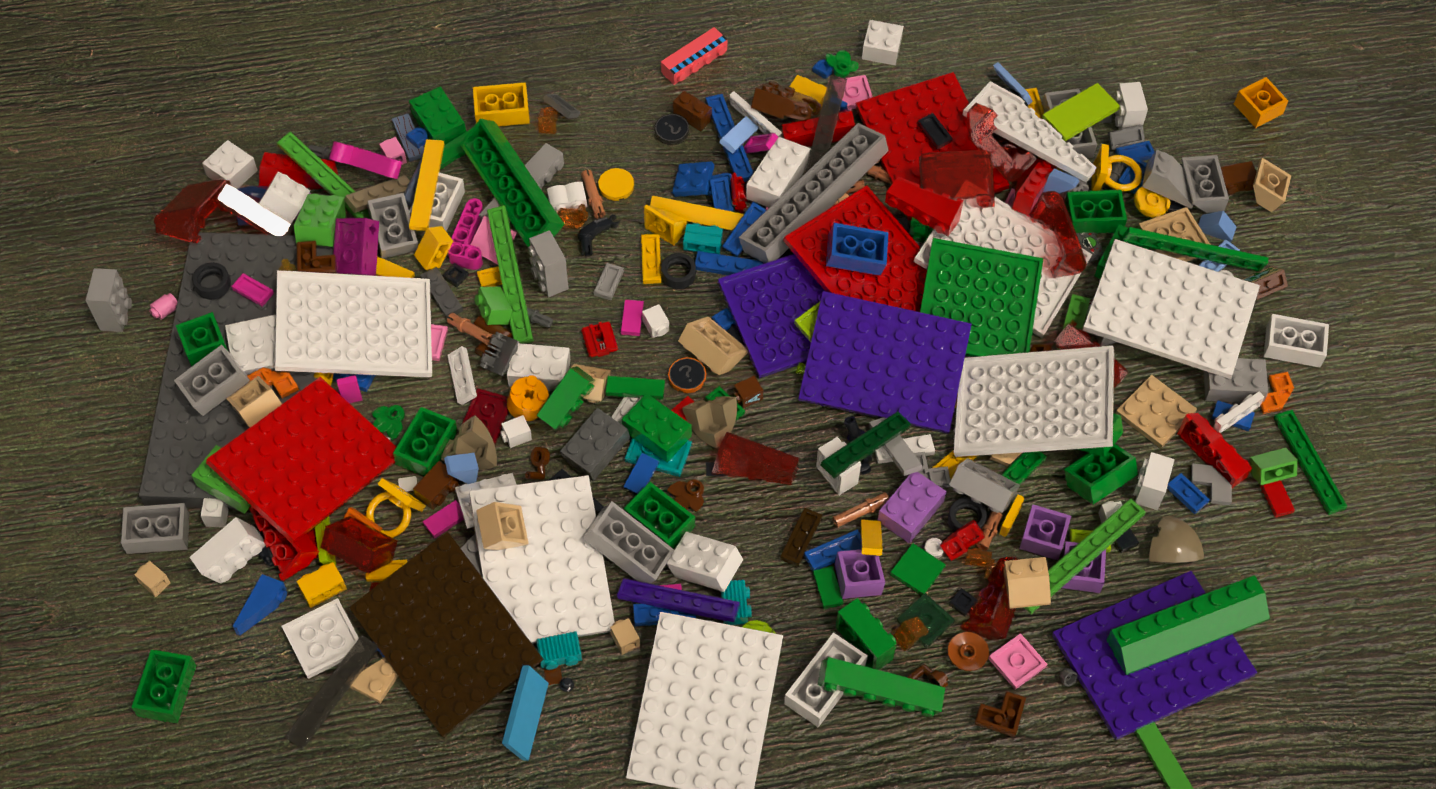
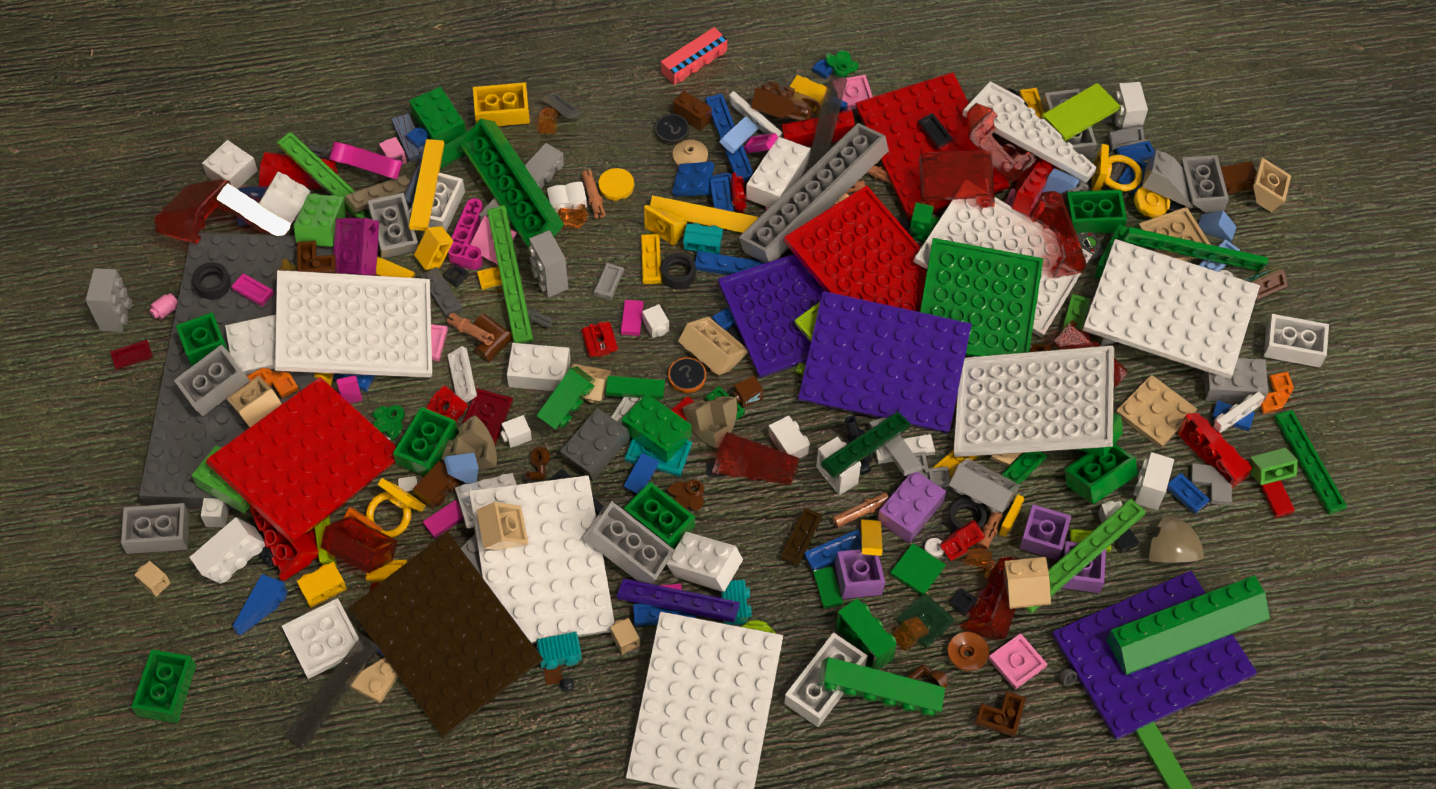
bright green brick [475,287,512,325] -> none
dark grey hinge [480,331,519,376] -> none
dark azure tile [502,665,549,761] -> none
light orange brick [507,375,549,421] -> none
black arm [577,214,620,256] -> none
blue tile [722,202,767,257] -> none
blue brick [826,223,888,276] -> none
white brick [862,20,904,66] -> none
red wedge [885,177,964,237] -> none
light blue tile [993,62,1033,105] -> none
light orange brick [1234,77,1288,128] -> none
none -> dark red tile [110,340,153,370]
none -> red piece [426,385,468,423]
none -> tan dish [673,140,708,166]
none -> white brick [768,416,810,464]

